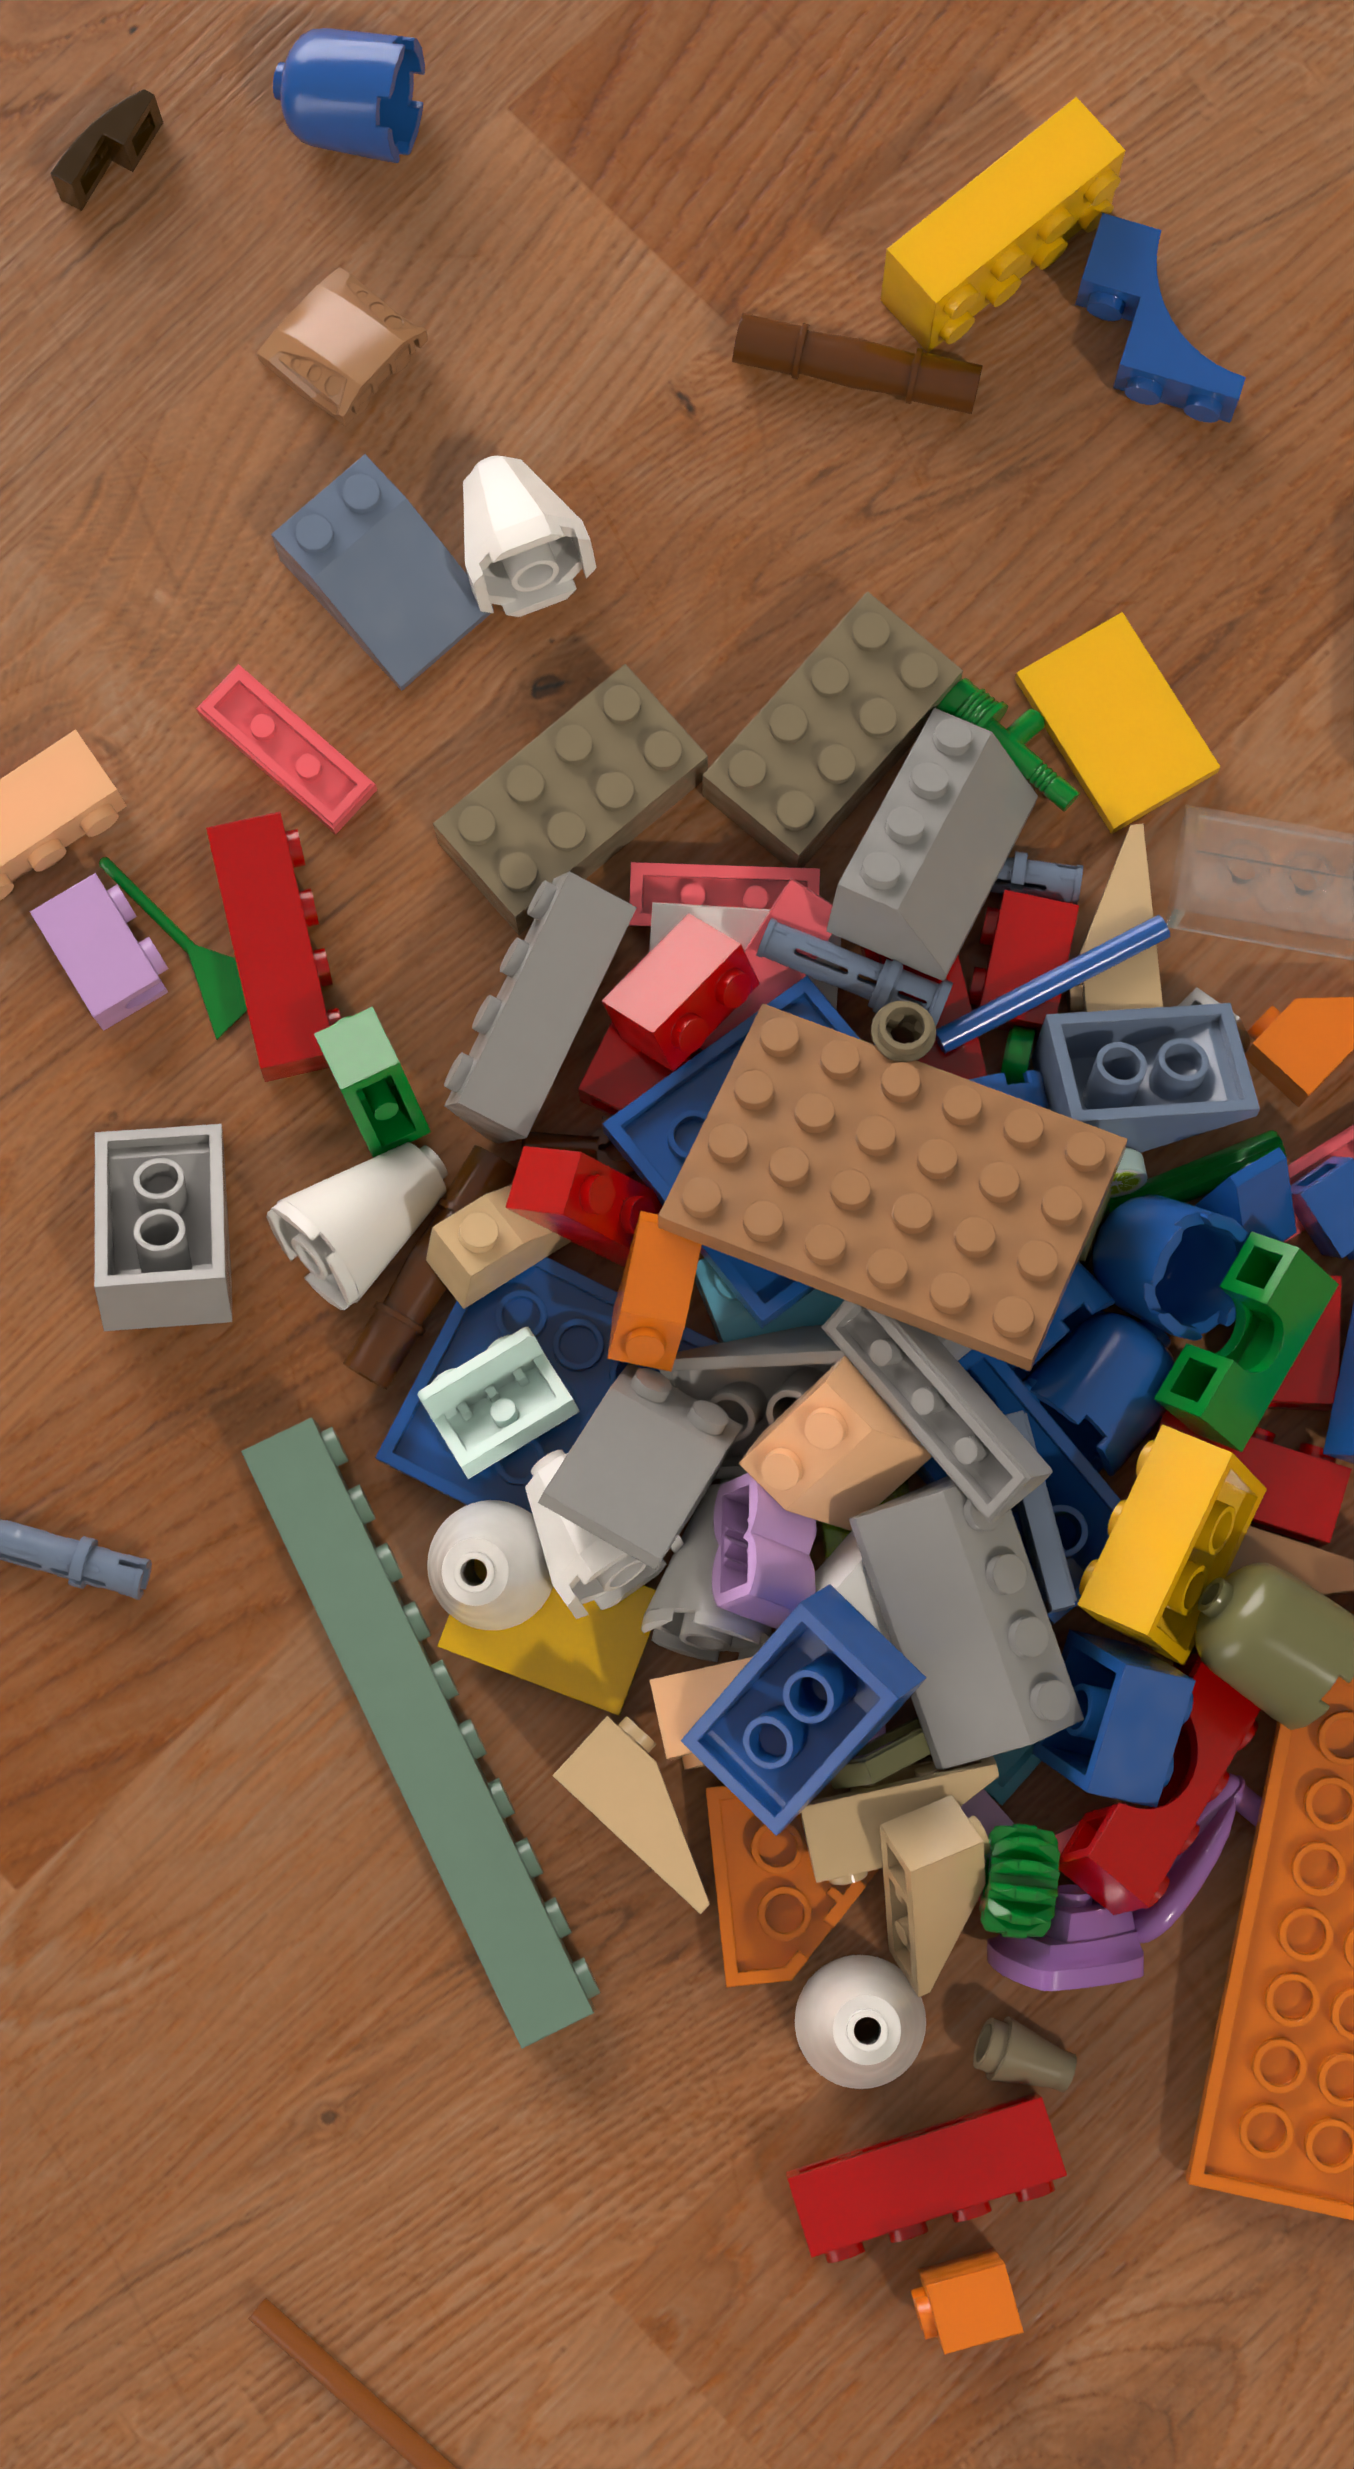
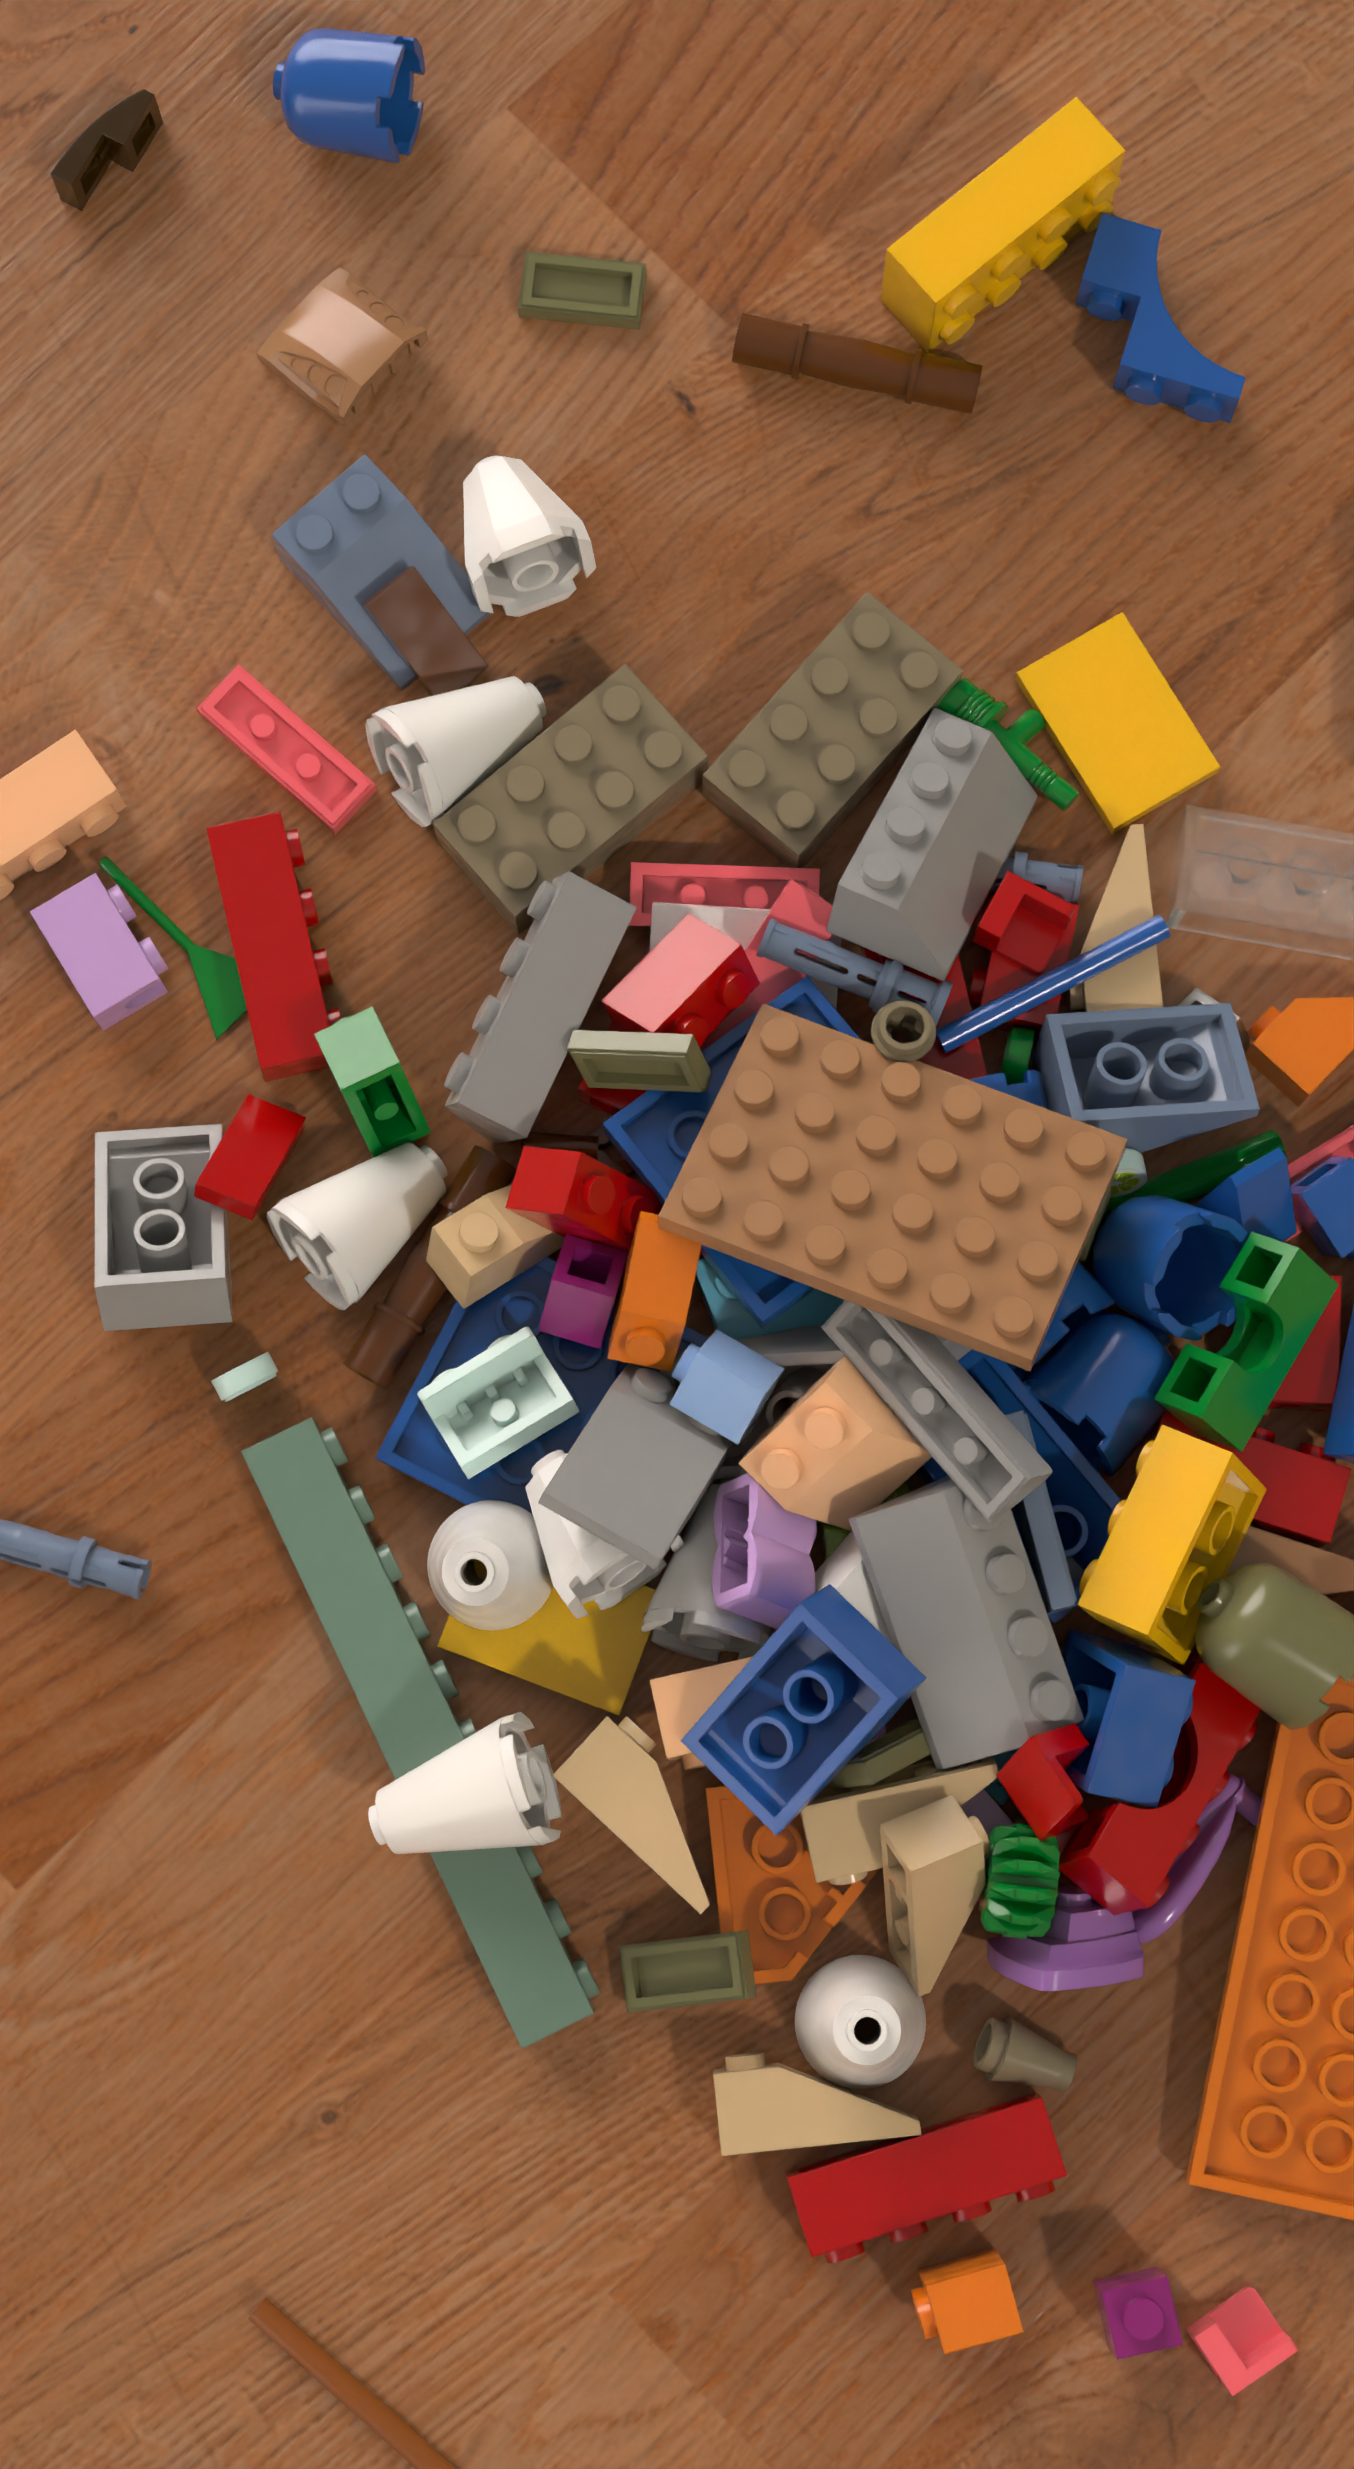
none -> red tile [194,1094,306,1221]
none -> light aqua tile [211,1352,279,1402]
none -> reddish brown tile [361,566,489,696]
none -> white cone [365,676,546,827]
none -> white cone [368,1712,561,1854]
none -> olive tile [518,251,647,330]
none -> magenta brick [538,1234,628,1349]
none -> olive tile [567,1030,712,1092]
none -> olive tile [619,1930,757,2013]
none -> light blue brick [669,1329,784,1445]
none -> tan slope [713,2052,921,2156]
none -> red panel [973,871,1076,975]
none -> red panel [996,1723,1090,1841]
none -> magenta brick [1093,2267,1183,2360]
none -> coral panel [1185,2286,1298,2396]

